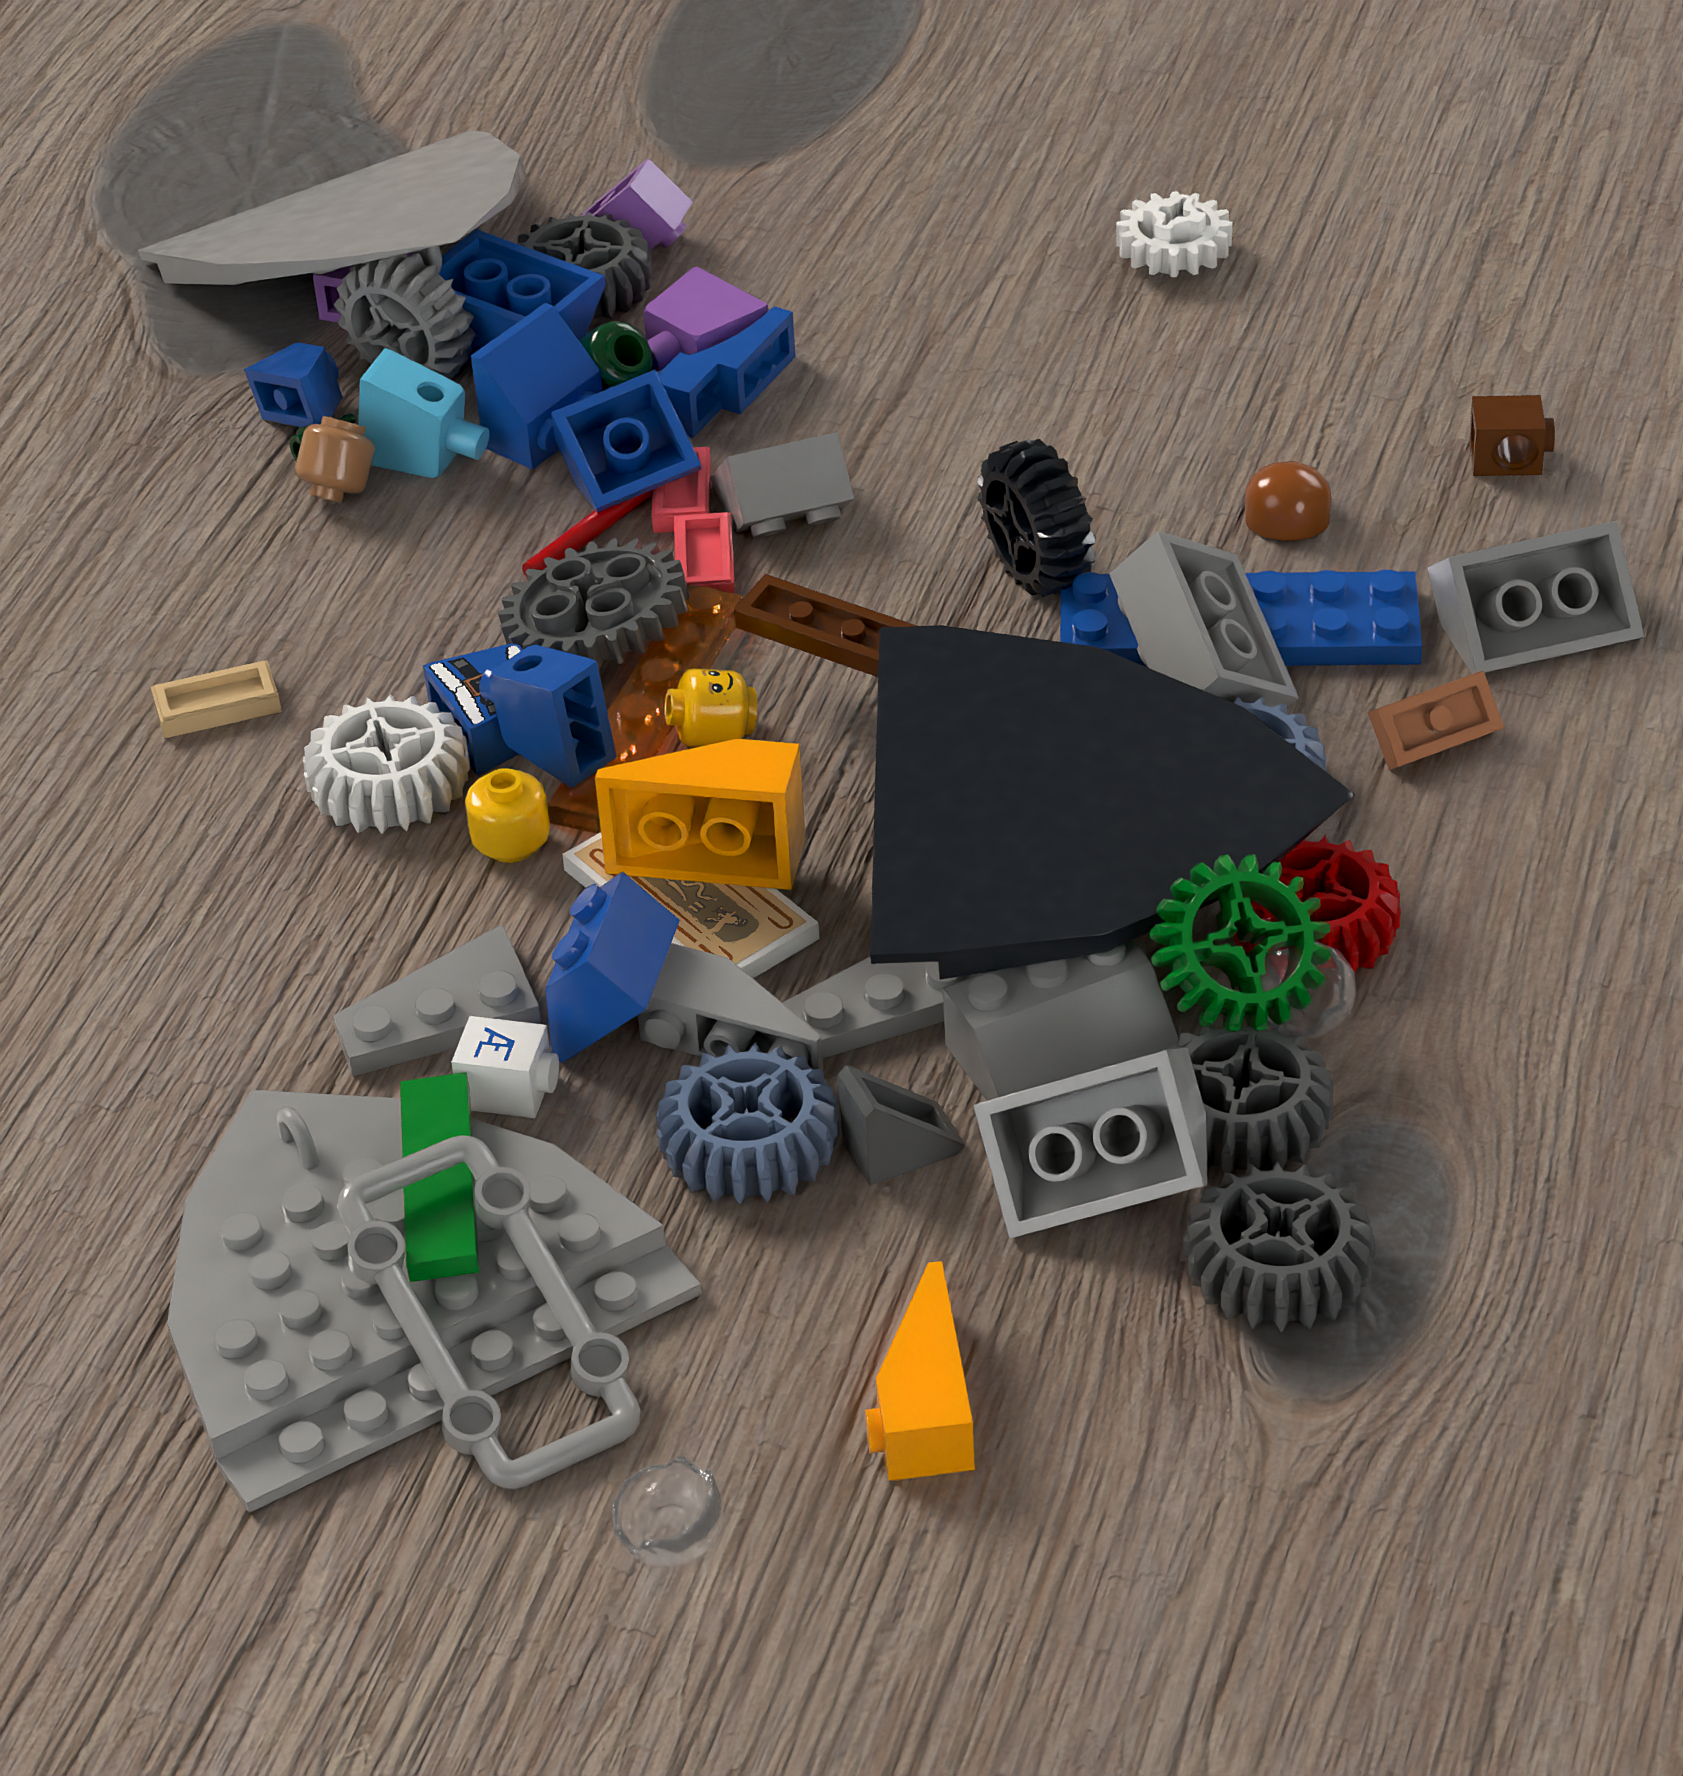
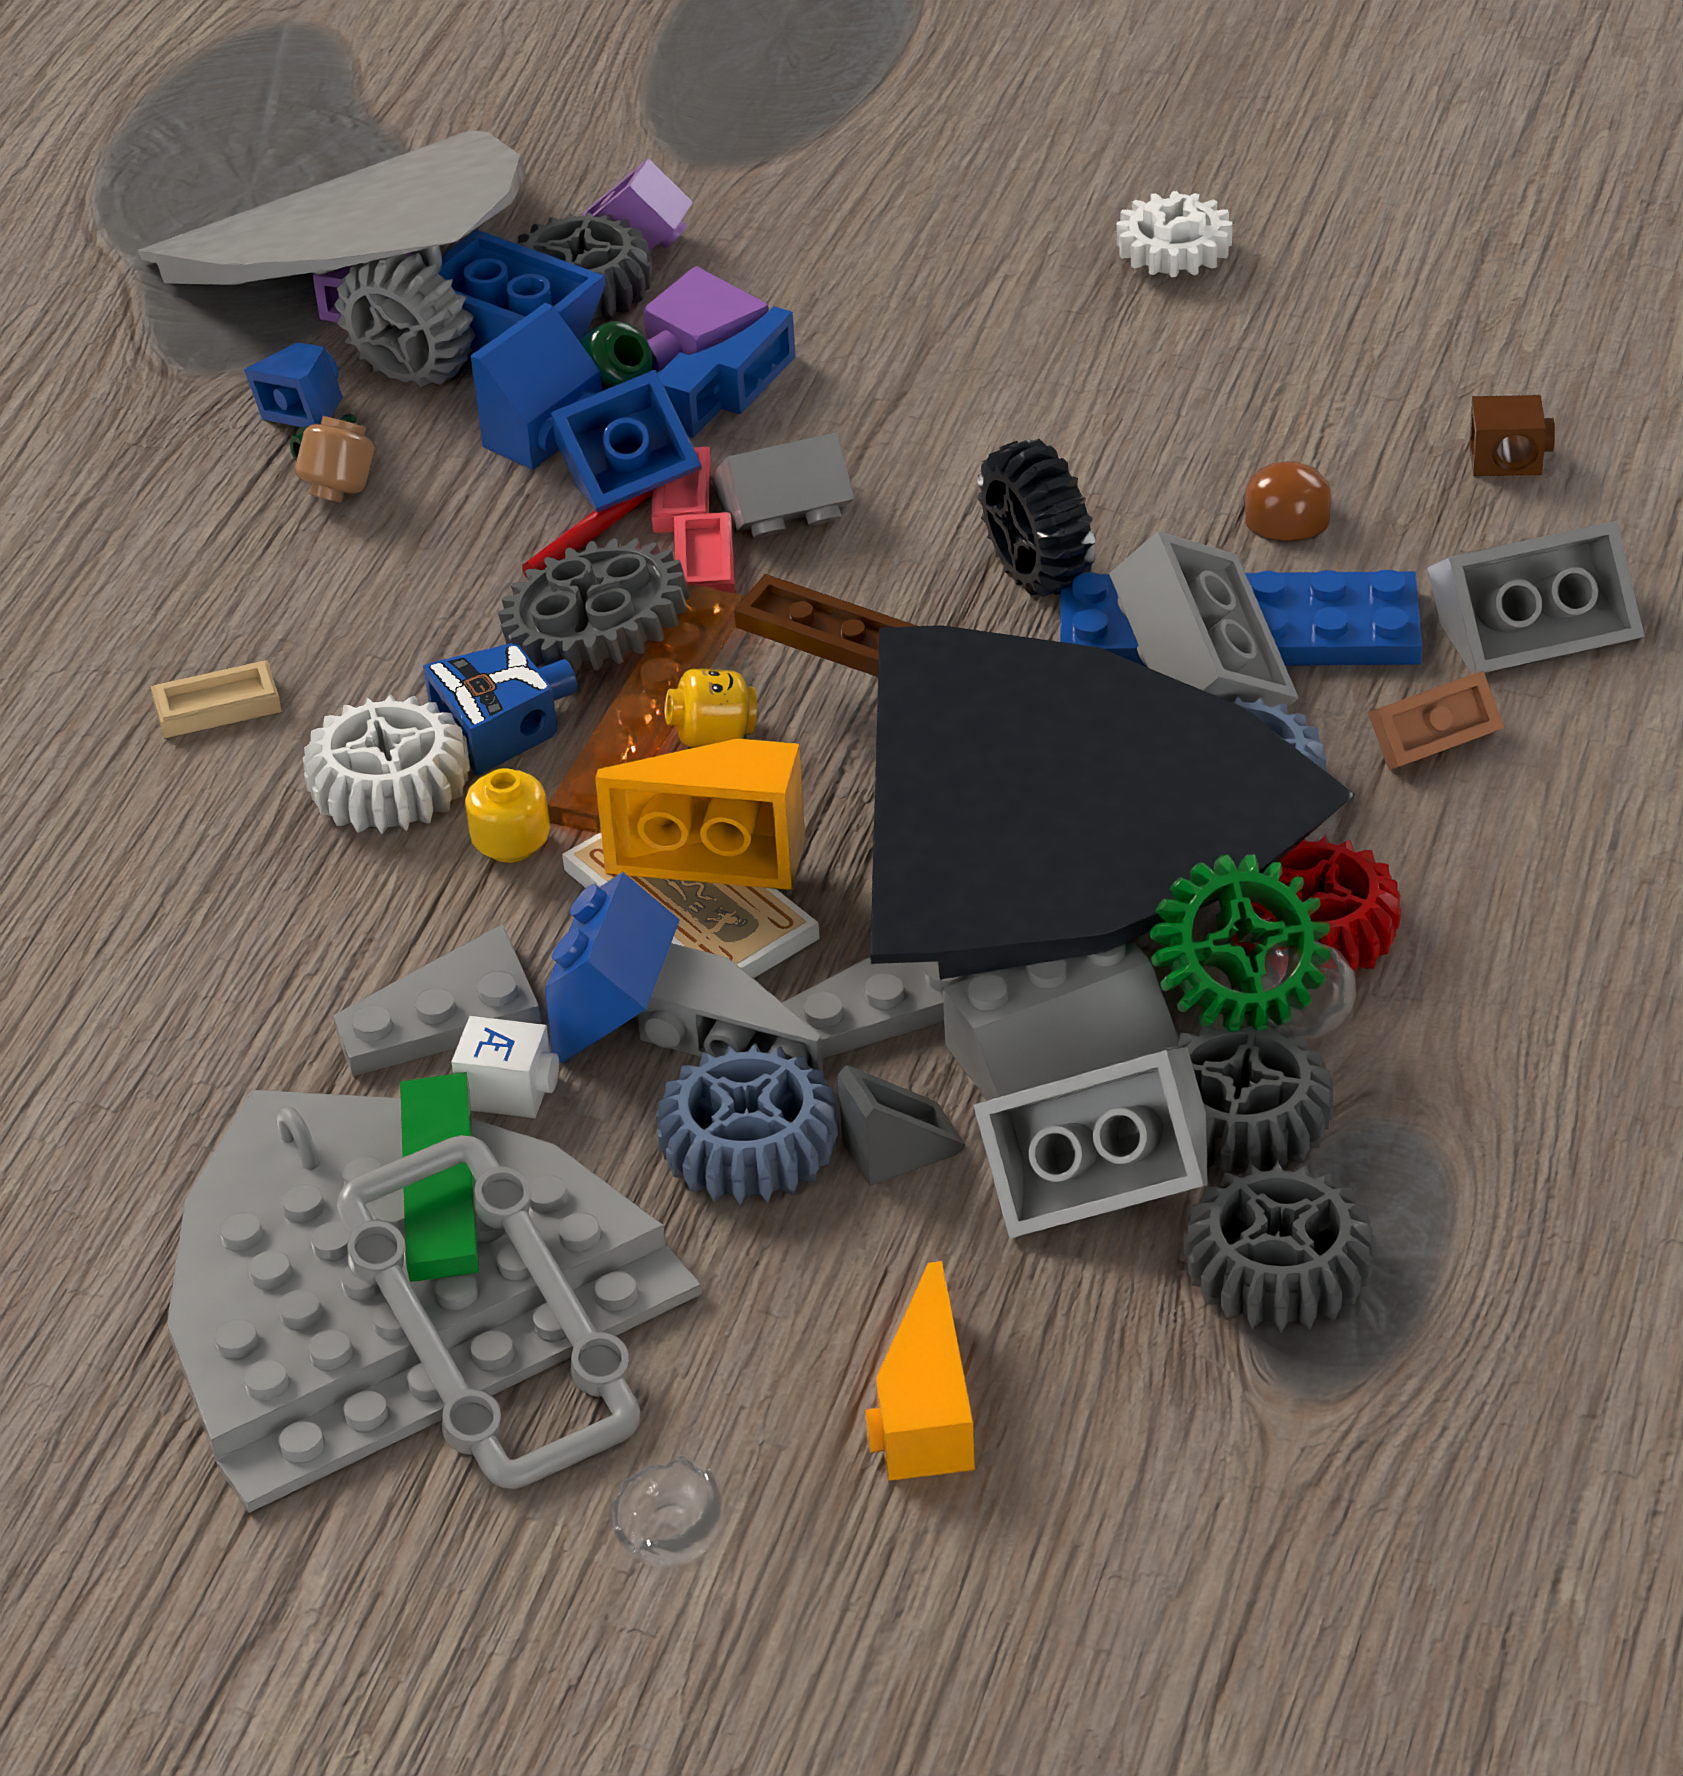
medium azure torso [358,348,489,478] -> none
blue torso [479,645,617,788] -> none

